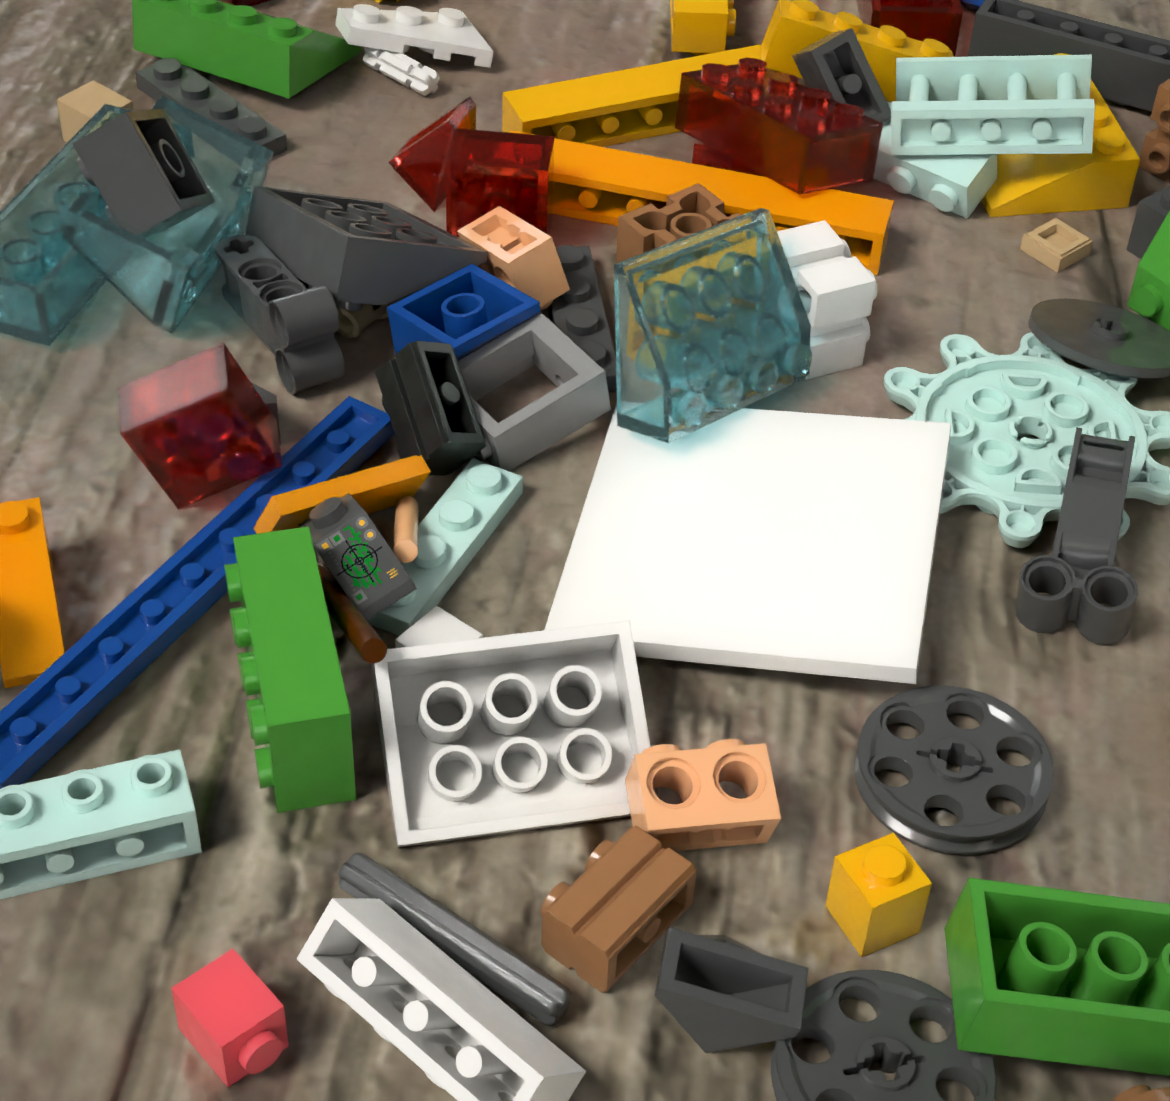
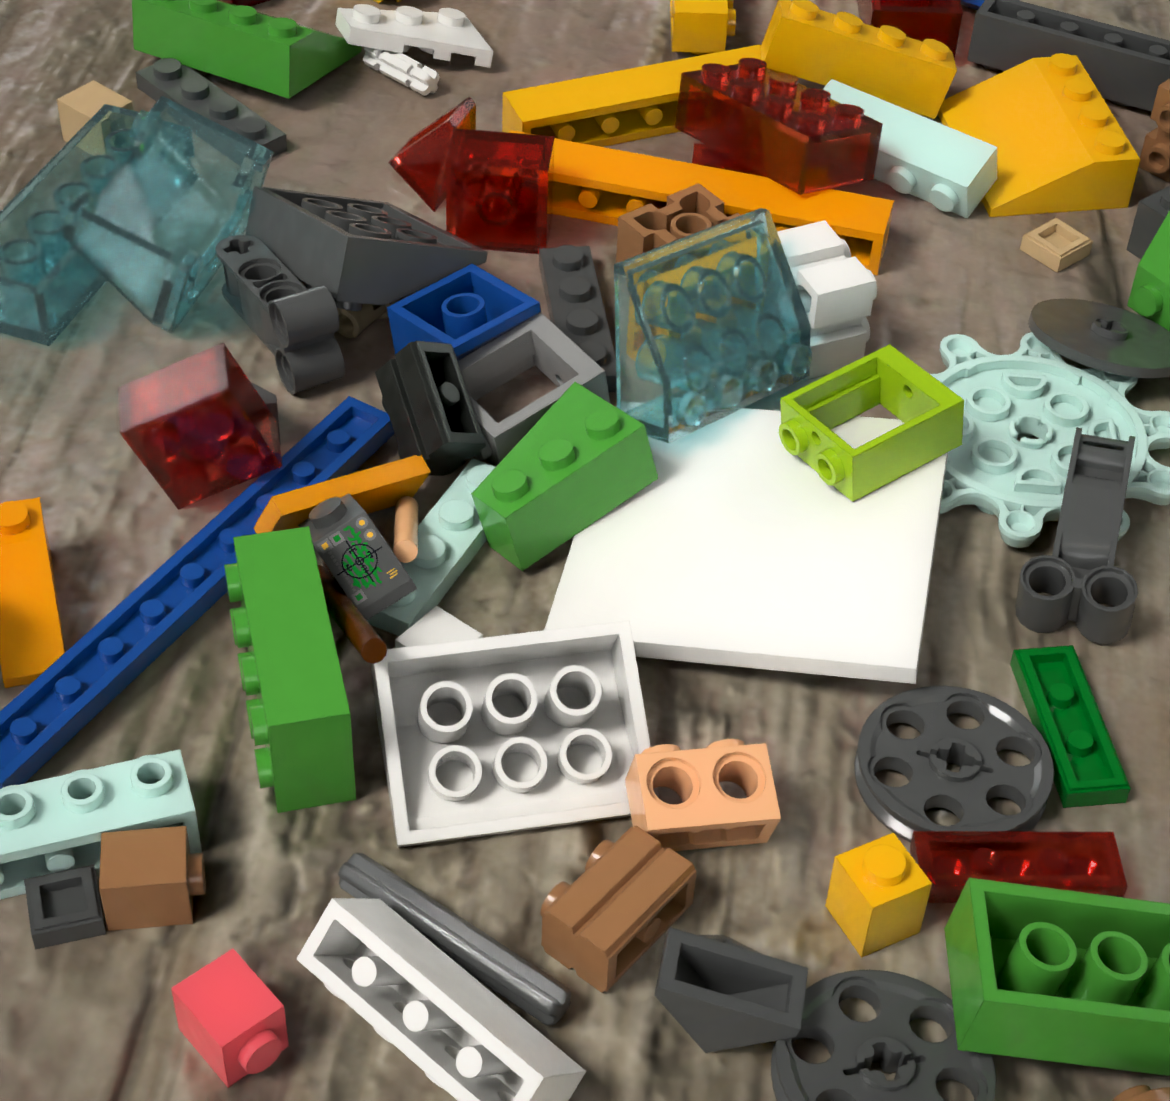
dark grey brick [72,108,216,241] -> none
light nougat brick [457,206,570,310] -> none
dark grey slope [792,28,891,140] -> none
light aqua fence [891,54,1095,155] -> none
none -> dark grey tile [24,865,106,950]
none -> medium nougat brick [99,826,206,931]
none -> bright green wedge [471,382,658,571]
none -> lime window [779,344,964,502]
none -> clear red plate [910,831,1128,903]
none -> green tile [1010,645,1131,808]

